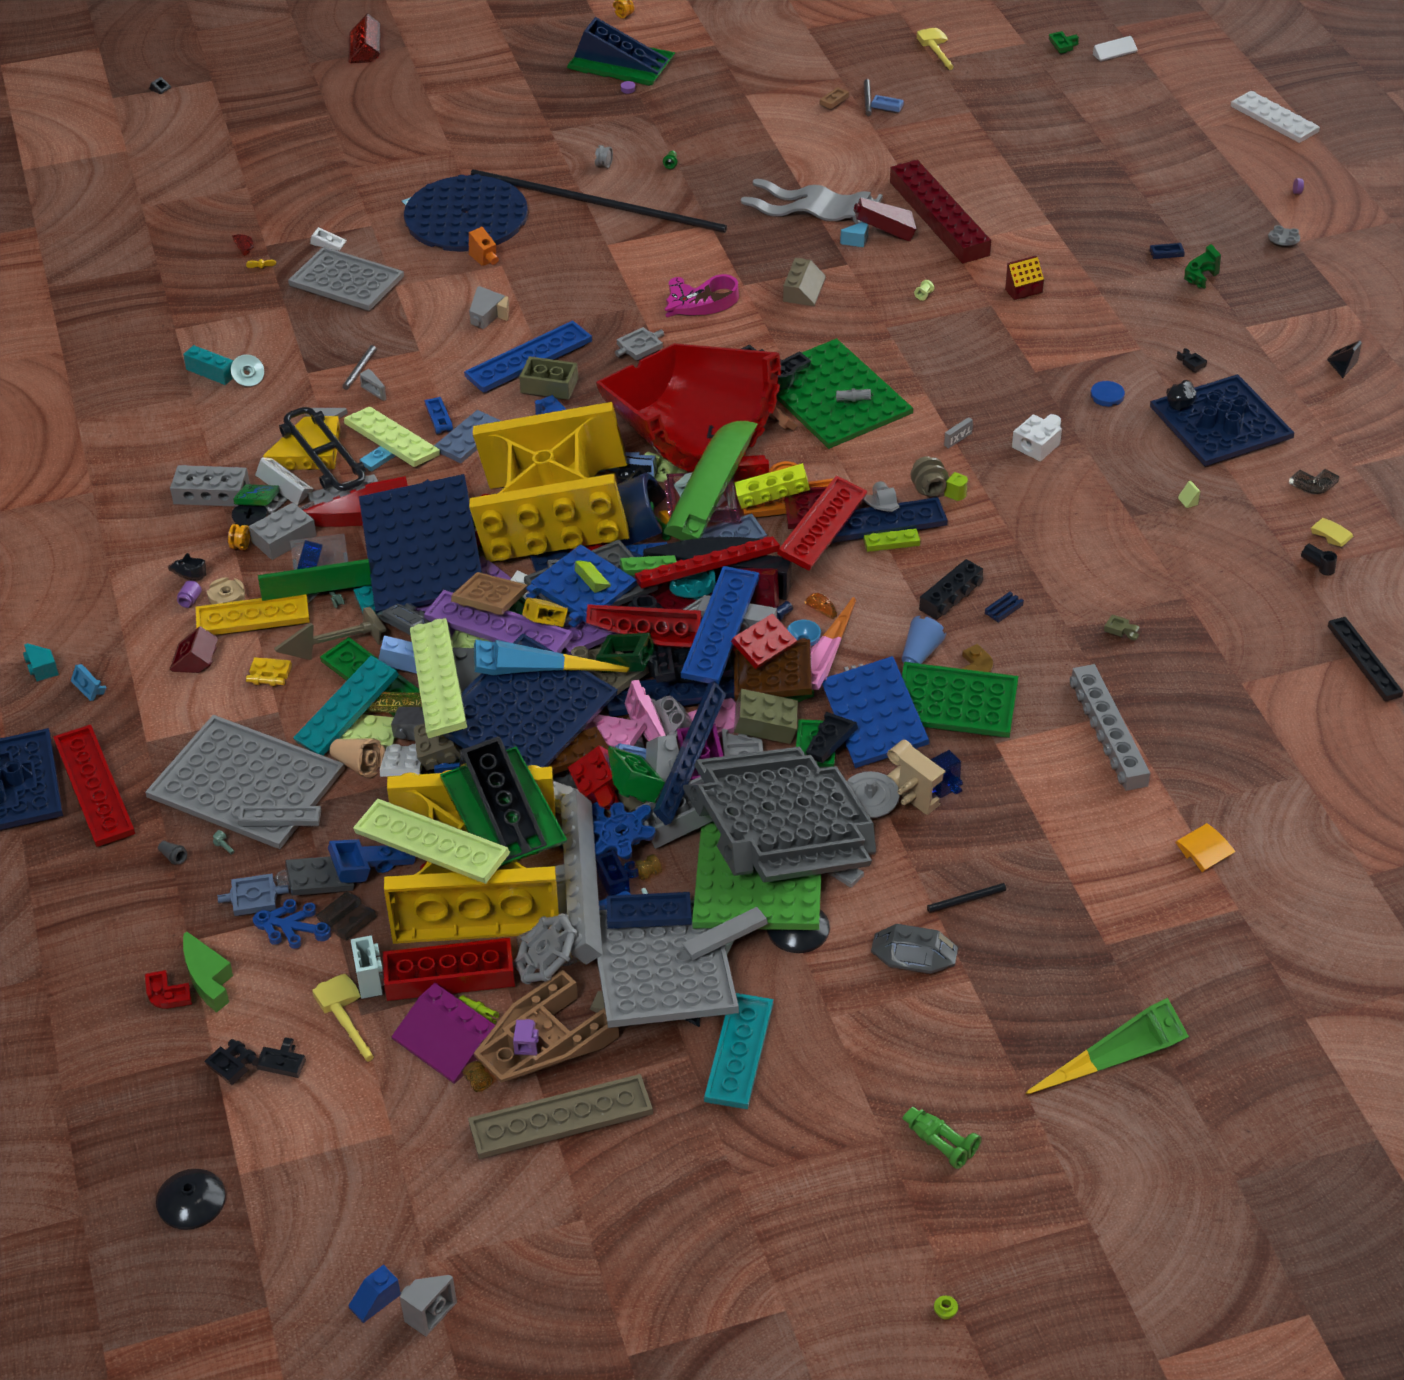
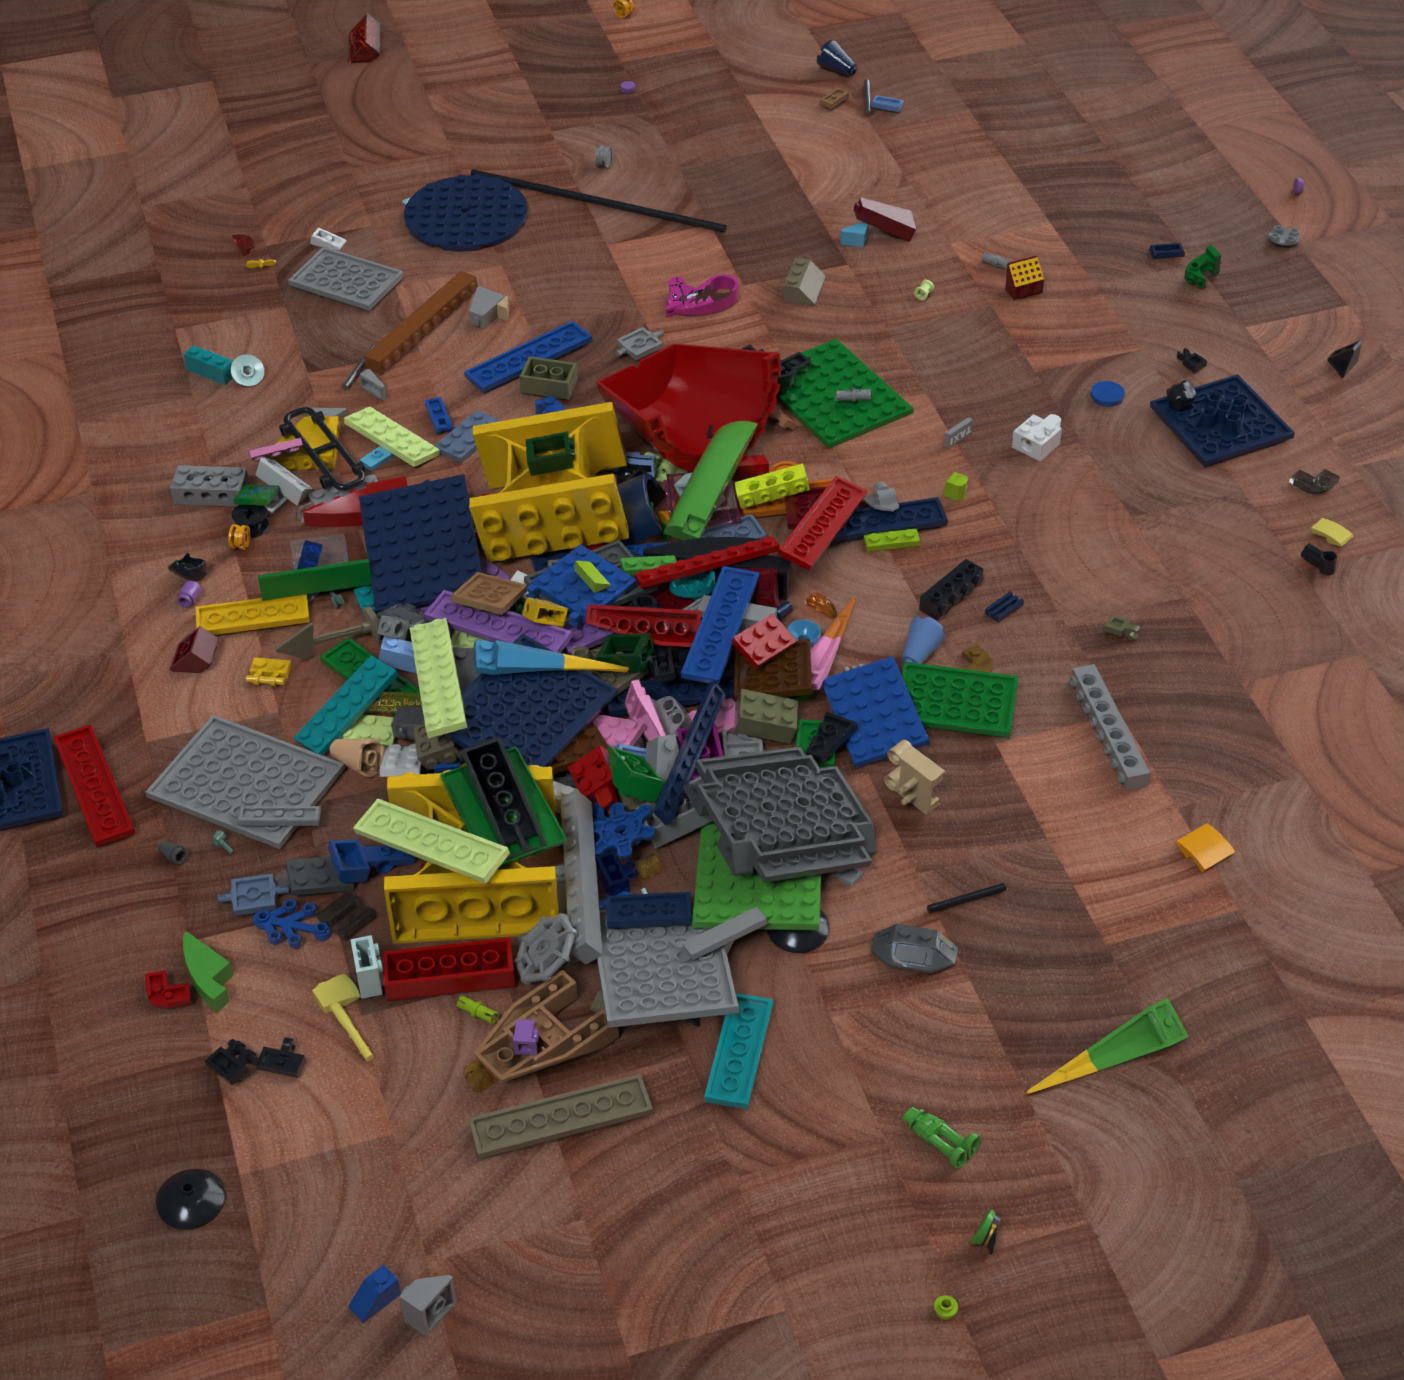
teal slope [23,643,59,682] -> none
dark azure plate [70,664,106,701] -> none
black slope [149,77,171,94] -> none
tan plate [207,577,245,604] -> none
light grey brick [249,503,316,560] -> none
magenta slope [392,983,495,1084] -> none
orange torso [469,227,499,266] -> none
dark blue piece [567,17,676,86] -> none
green cone [663,151,678,169] -> none
light grey flag [741,179,883,224] -> none
light grey piece [847,771,899,818] -> none
dark red brick [890,160,991,264] -> none
dark tan piece [910,456,949,496] -> none
light yellow piece [917,28,953,70] -> none
clear blue brick [930,750,963,799] -> none
green hinge [1049,31,1079,53] -> none
white slope [1093,36,1138,62] -> none
yellowish green slope [1178,481,1200,508] -> none
white plate [1231,91,1320,143] -> none
black plate [1328,616,1404,702] -> none
none -> bright pink plate [246,438,303,462]
none -> dark orange brick [364,271,478,375]
none -> light grey brick [377,615,410,640]
none -> dark green window [525,431,576,476]
none -> dark blue cone [816,40,857,77]
none -> piece [969,1209,1001,1255]
none -> light grey pin [982,252,1014,270]

